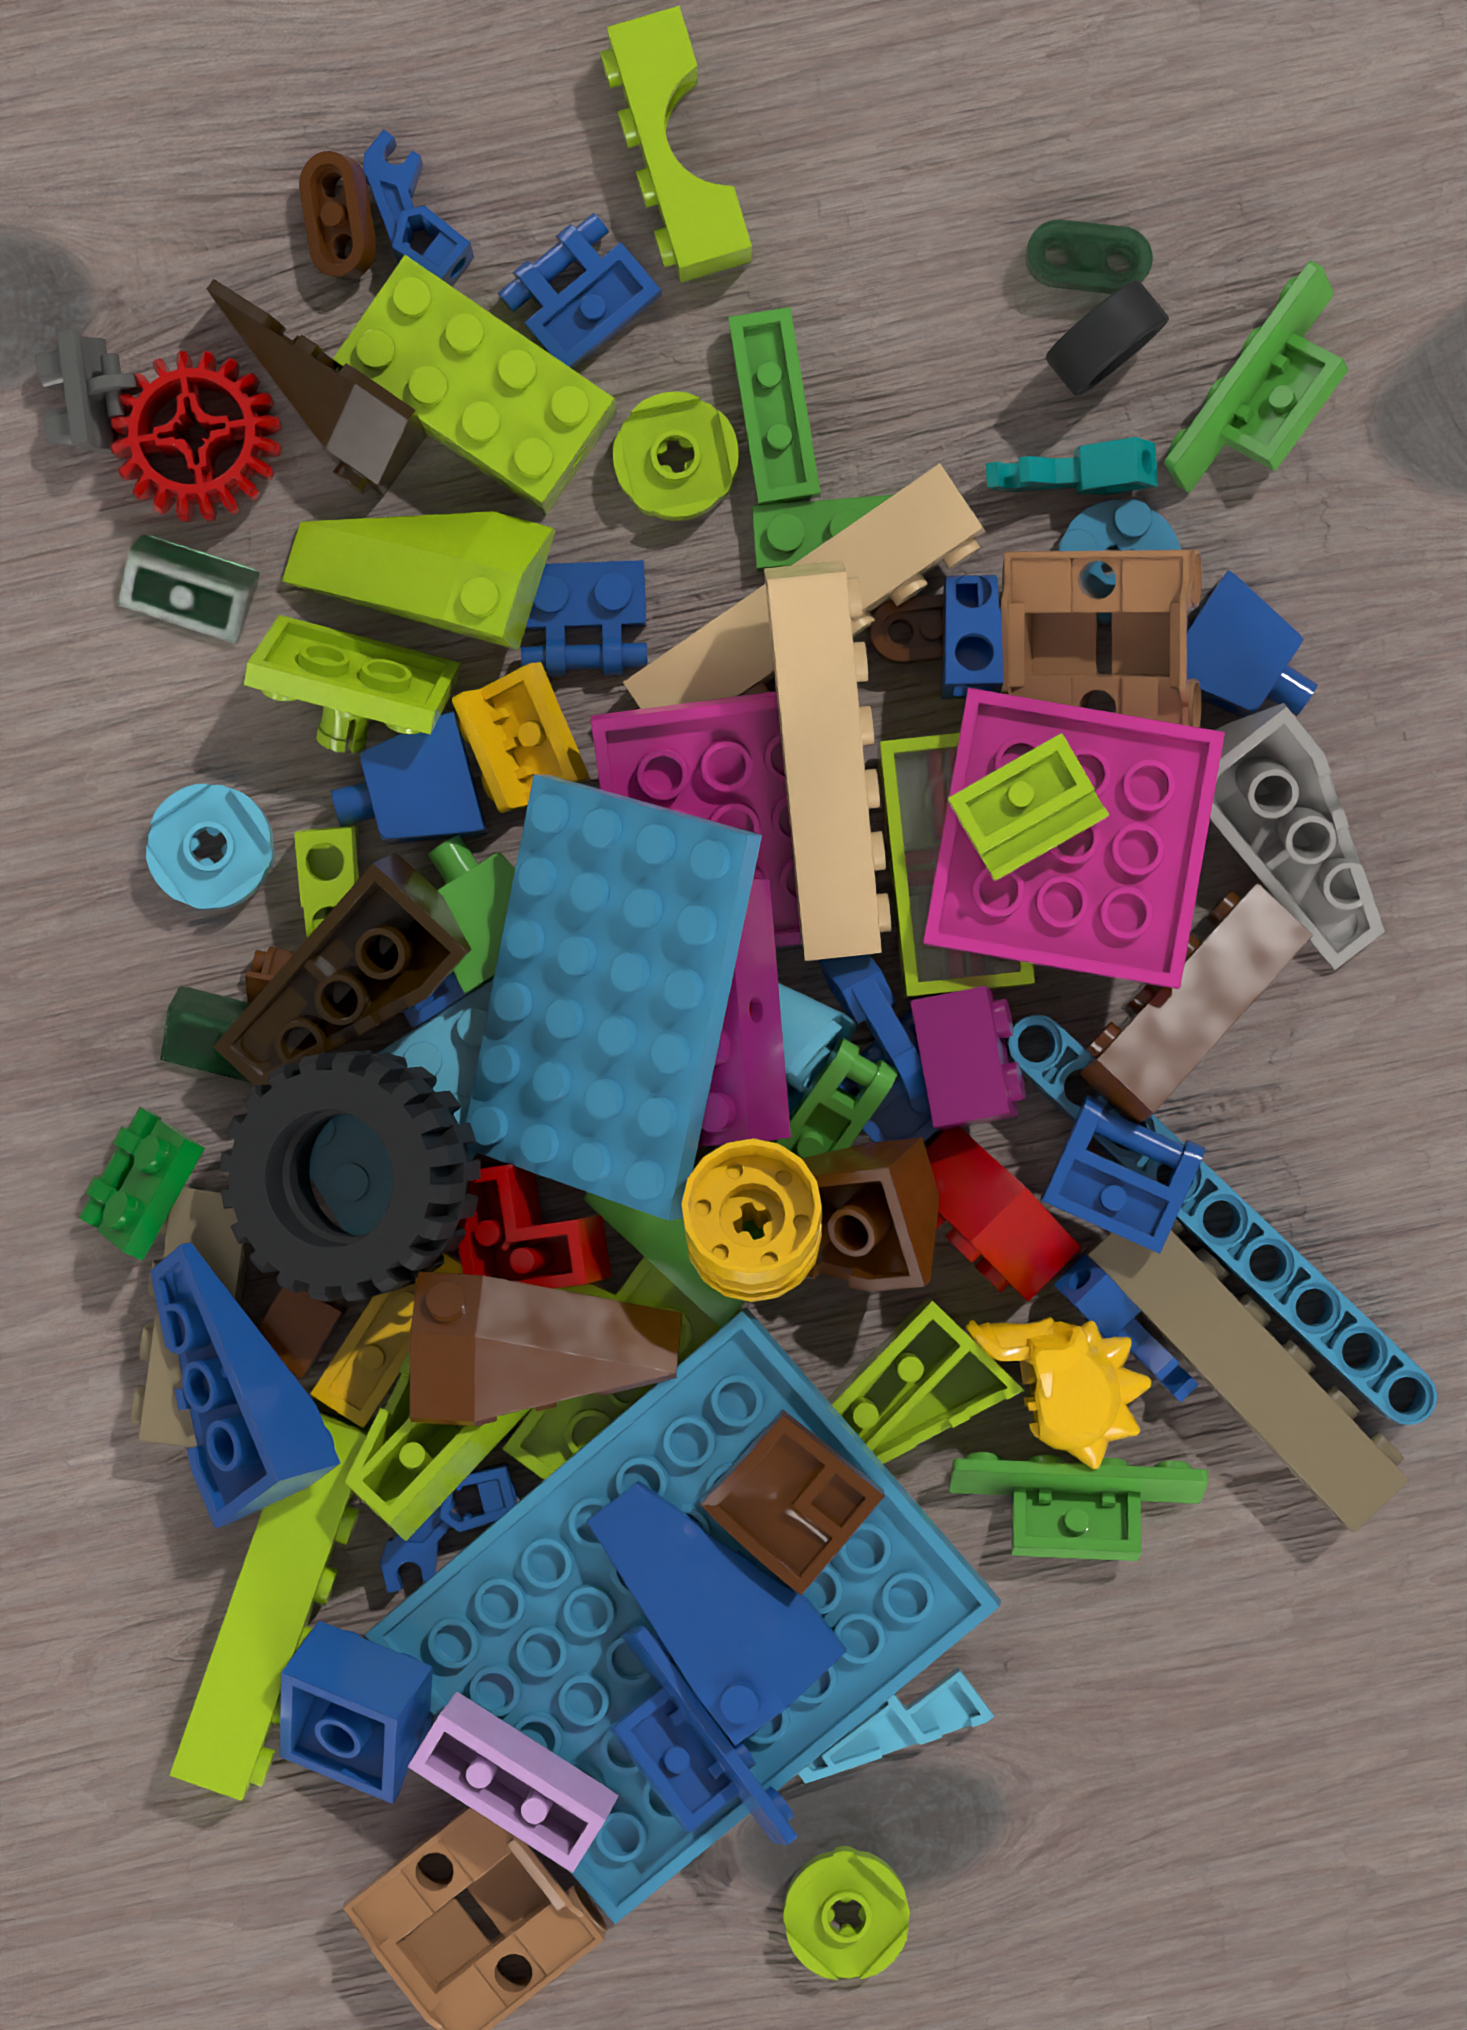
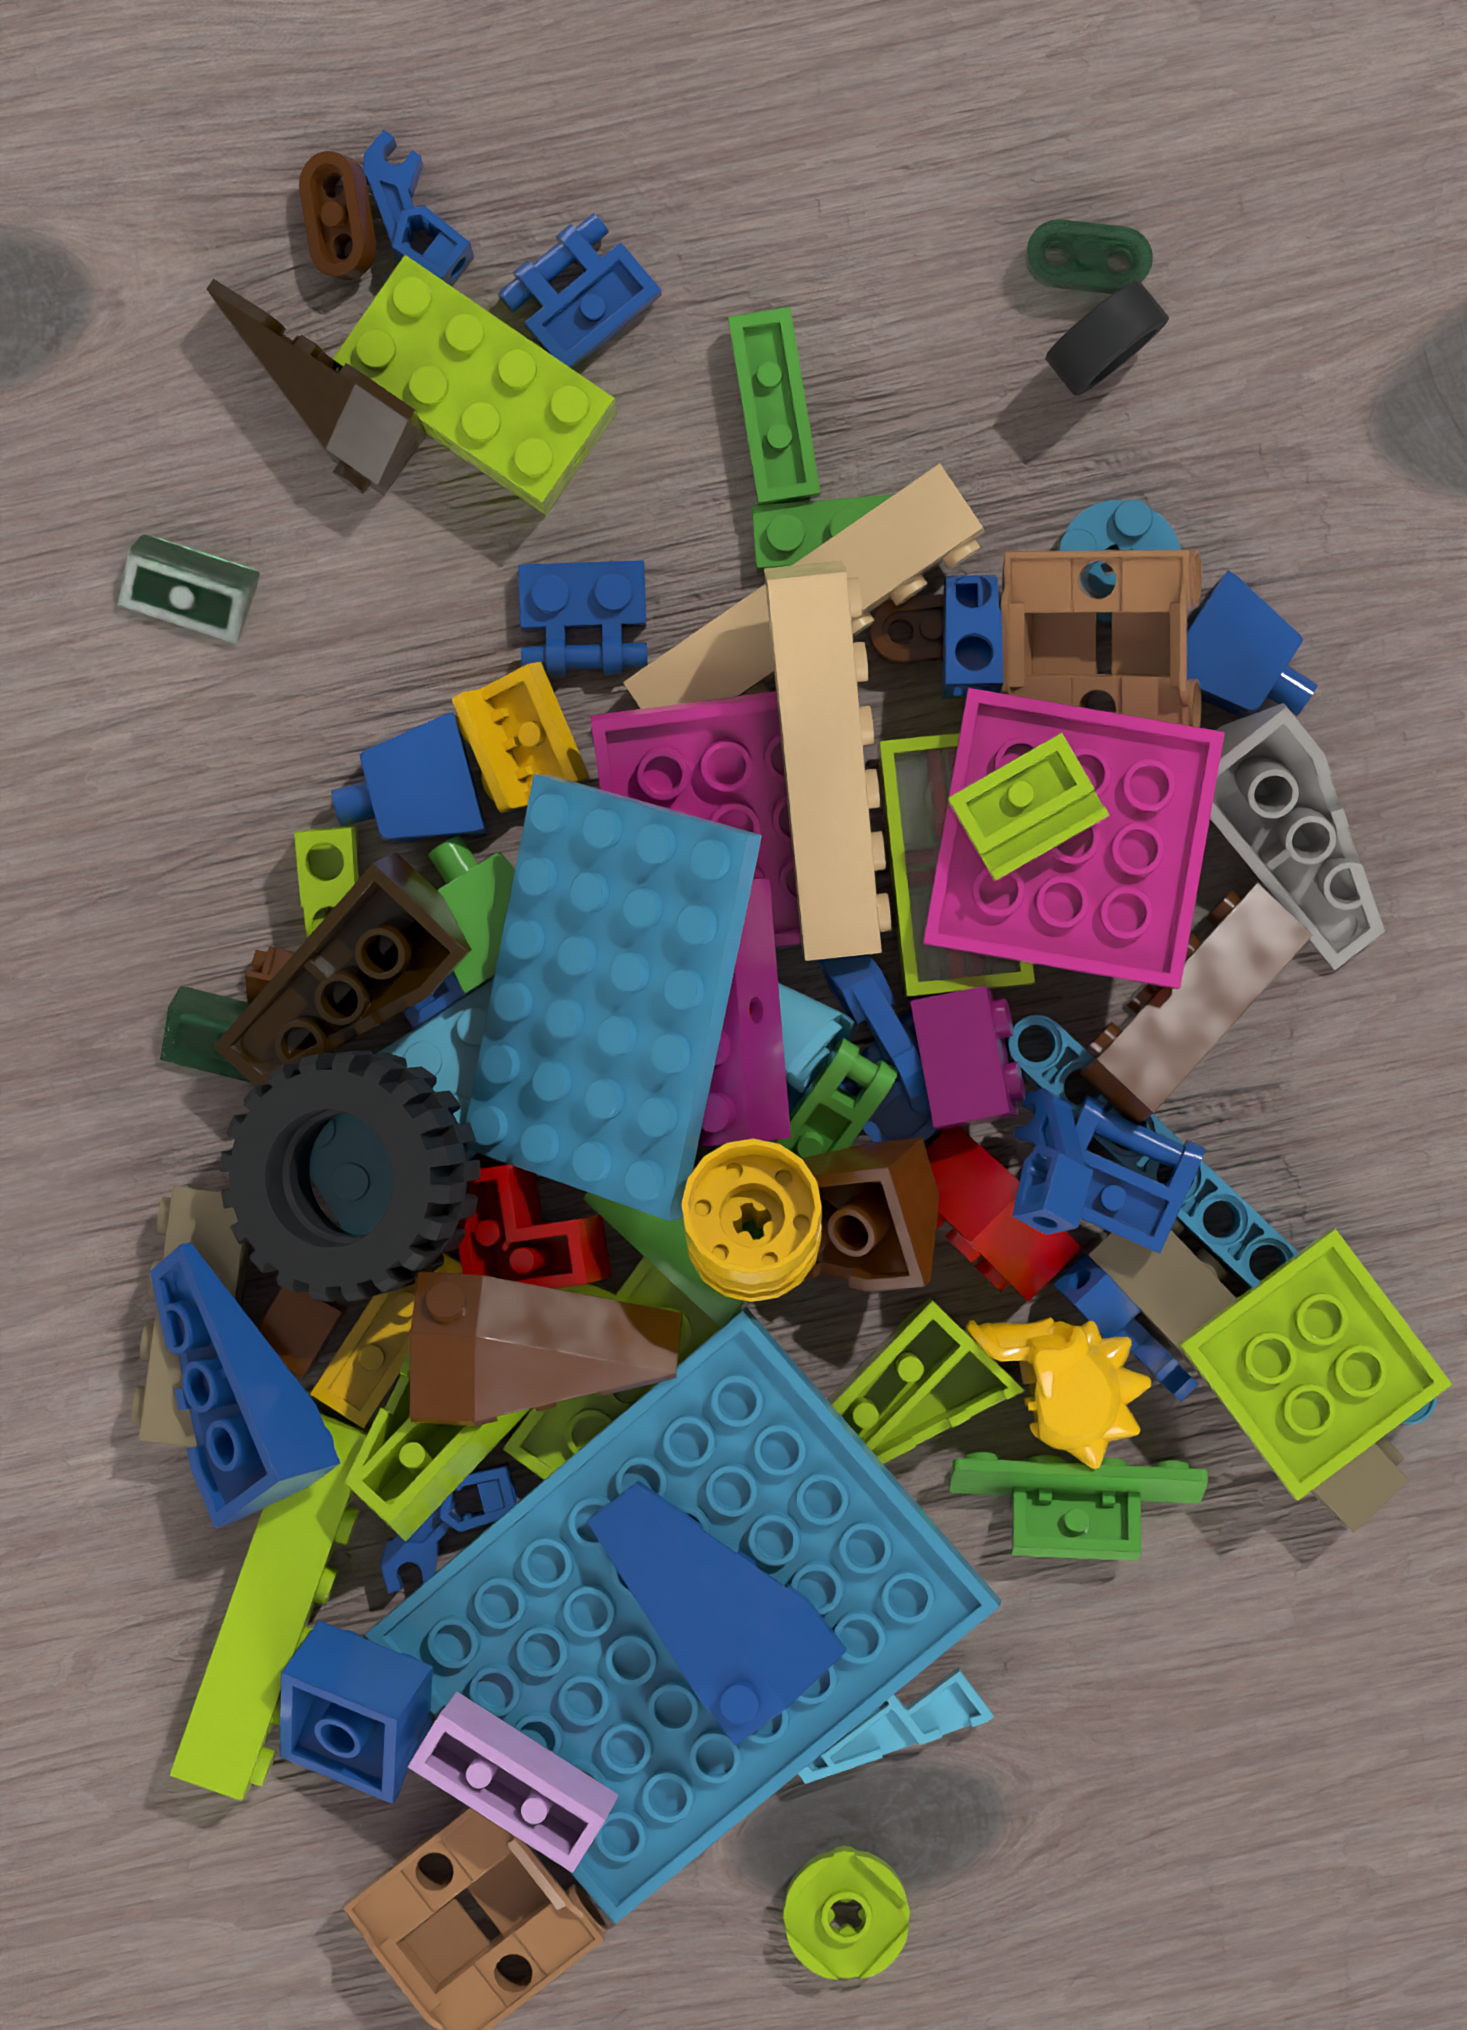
dark grey hips [35,329,141,454] -> none
green plate [79,1106,205,1261] -> none
red gear [110,351,282,522] -> none
medium azure plate [146,784,275,910] -> none
lime plate [244,615,461,753] -> none
lime wedge [282,511,556,651] -> none
lime arch [599,5,752,283] -> none
blue bracket [608,1626,798,1846] -> none
lime plate [613,391,739,521] -> none
reddish brown plate [700,1409,885,1595] -> none
teal piece [985,437,1158,496] -> none
bright green bracket [1164,261,1349,493] -> none
none -> blue piece [1012,1088,1093,1235]
none -> lime plate [1178,1228,1453,1501]

